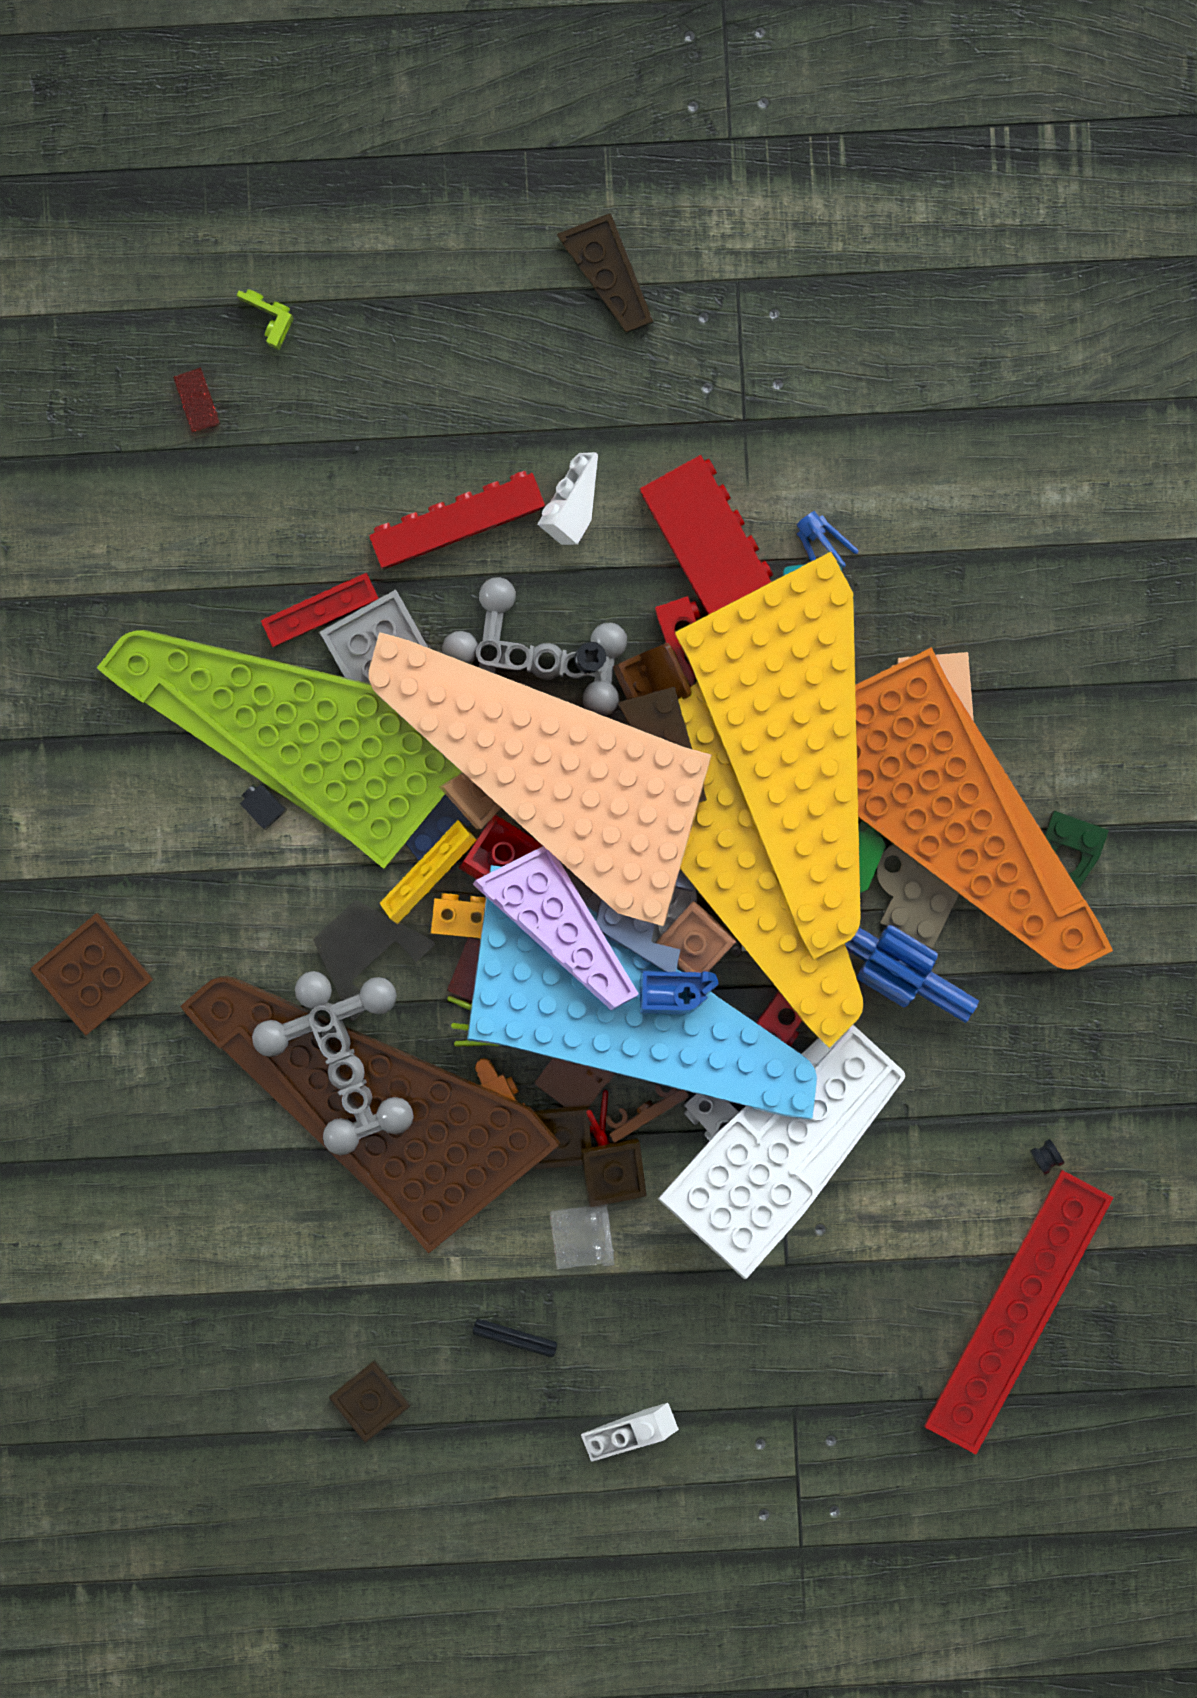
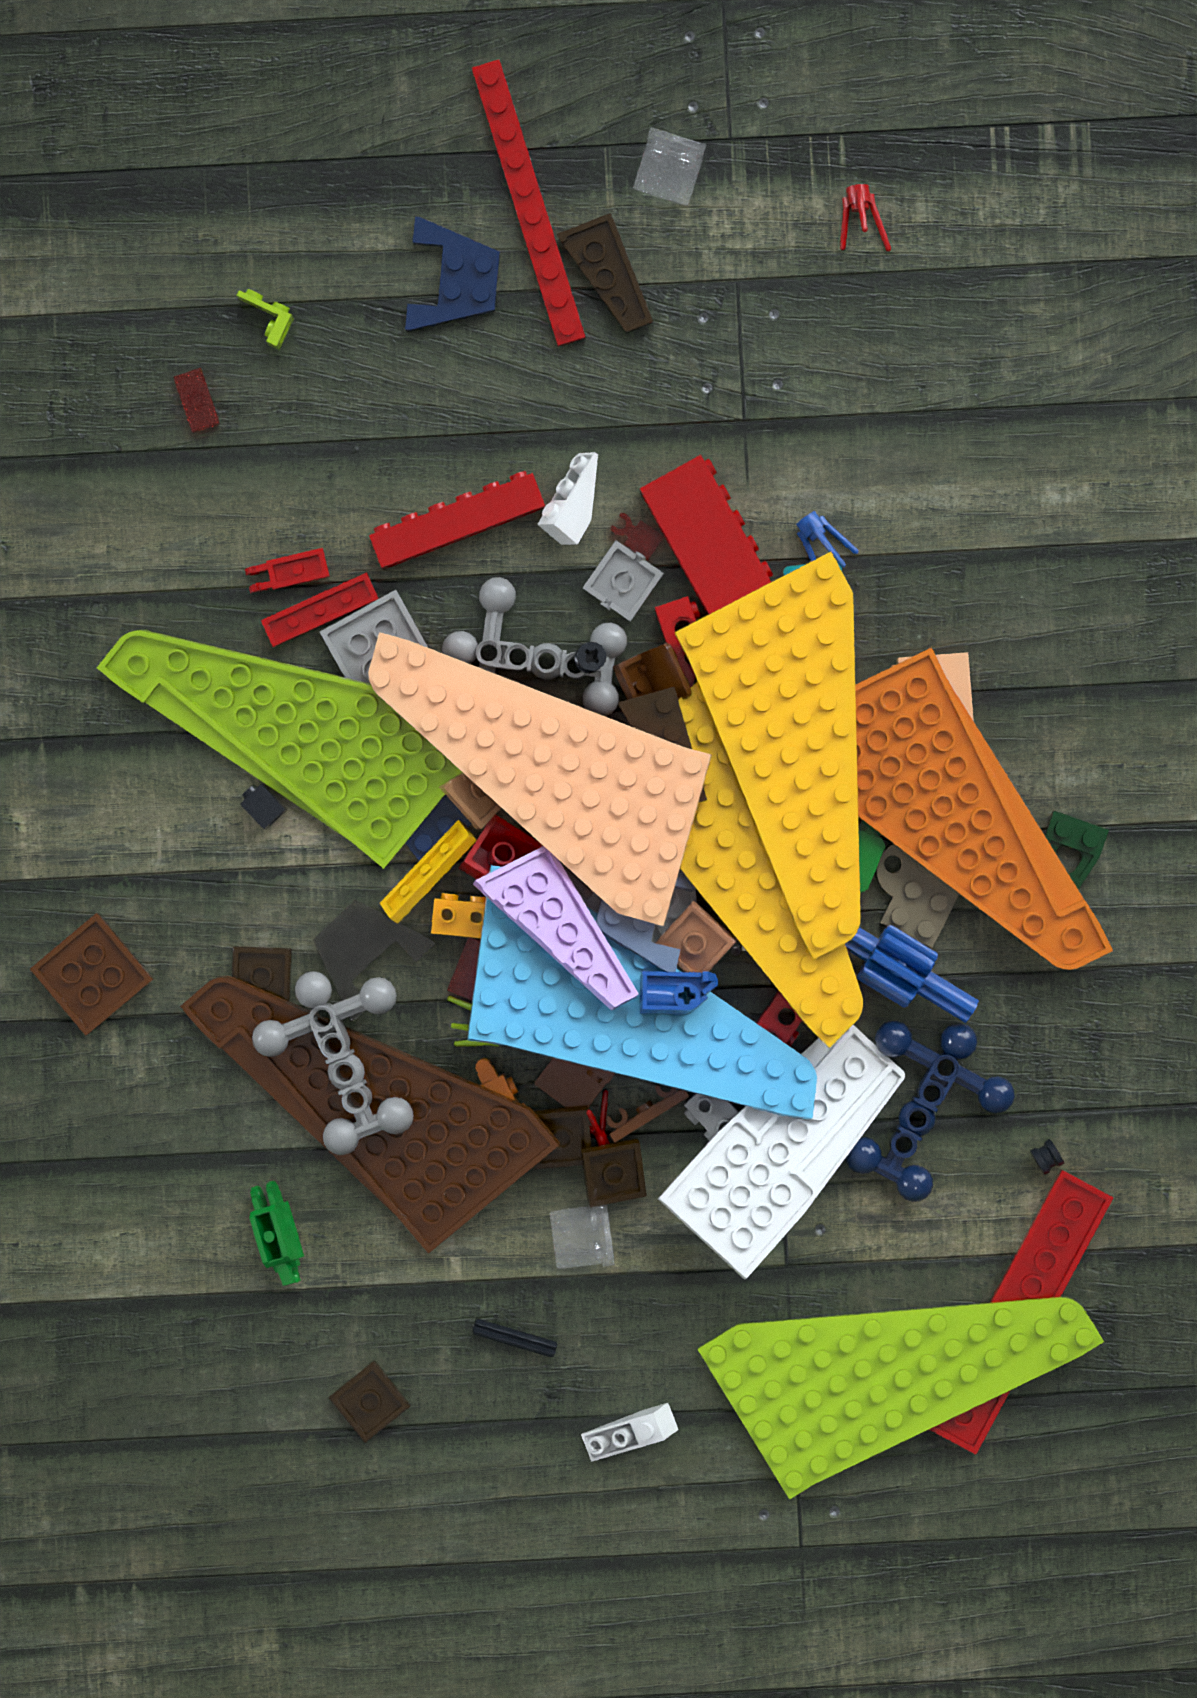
none -> dark brown tile [232,946,292,1002]
none -> red hinge [245,548,330,593]
none -> green hinge [249,1181,305,1286]
none -> dark blue wing [405,217,500,331]
none -> red plate [472,59,586,347]
none -> light grey plate [583,540,664,622]
none -> clear red plate [610,513,664,561]
none -> clear bracket [633,127,706,206]
none -> lime wing [698,1297,1104,1499]
none -> red plant [840,184,891,251]
none -> dark blue piece [845,1021,1015,1202]

